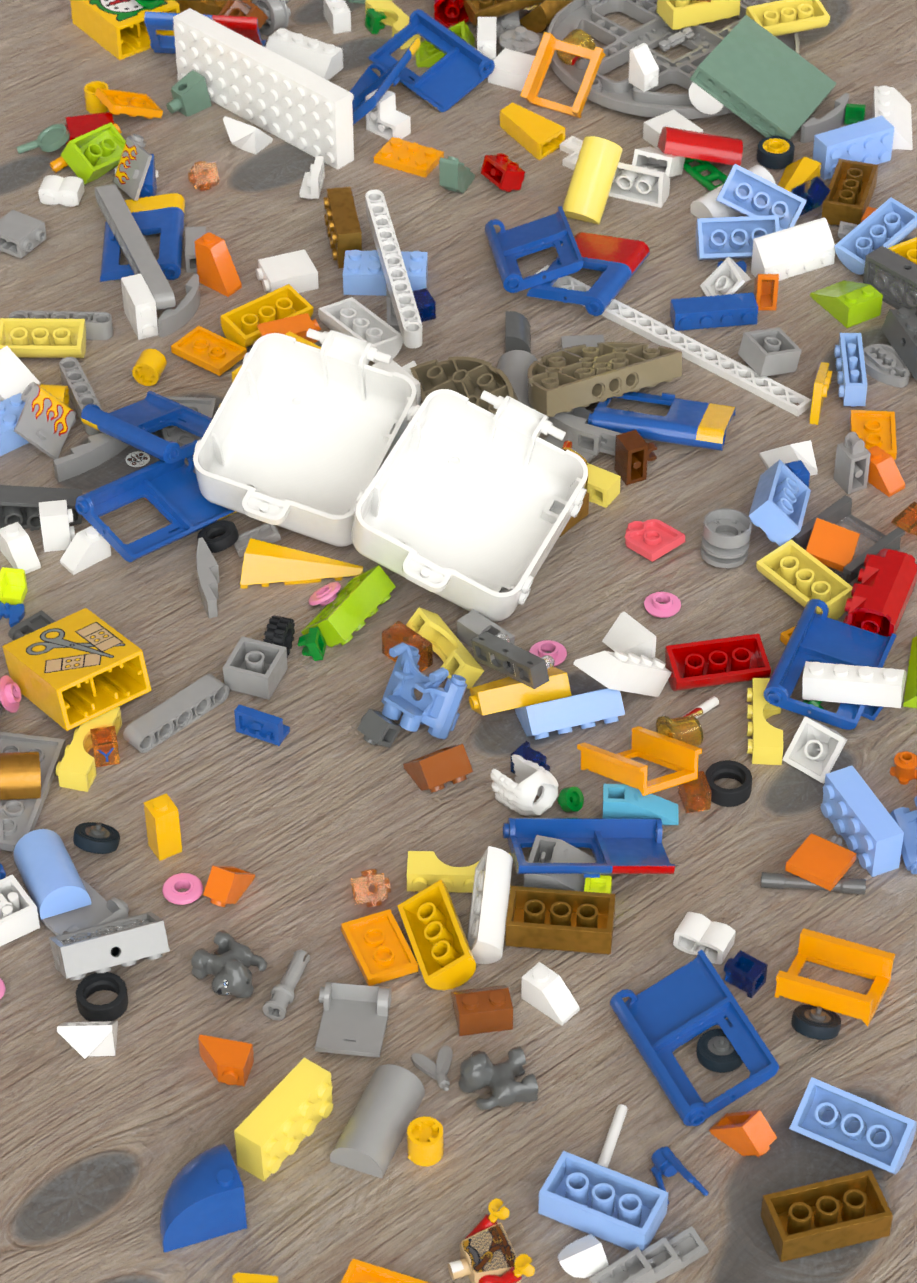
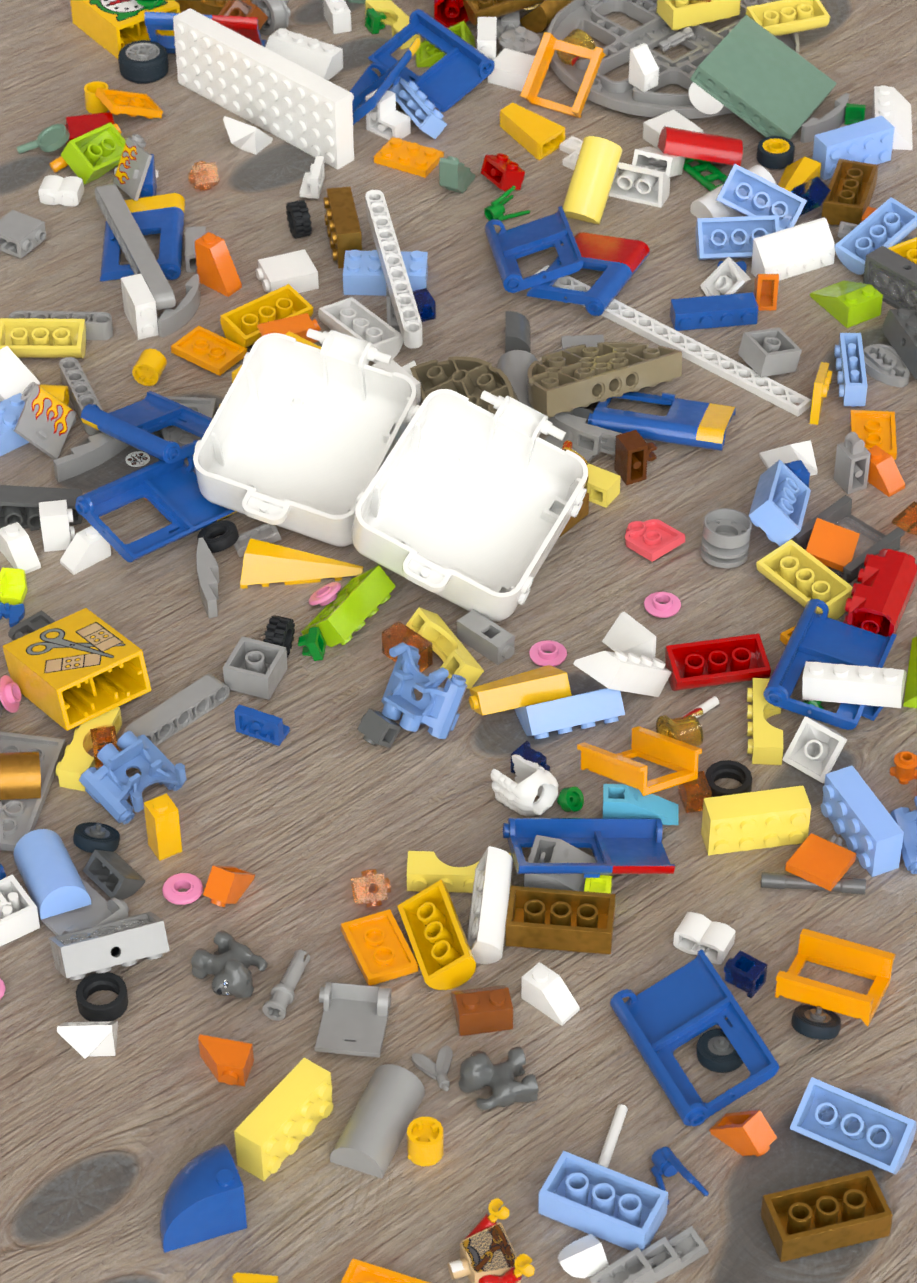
sand green torso [166,70,212,117] -> none
dark orange slope [403,744,473,793] -> none
dark grey piece [471,631,555,689] -> none
none -> medium blue piece [79,731,187,824]
none -> dark grey brick [83,849,145,900]
none -> black wheel [118,40,169,84]
none -> black tyre [286,200,312,239]
none -> light blue brick [389,77,447,139]
none -> green plant [484,186,530,222]
none -> light yellow brick [701,786,811,855]

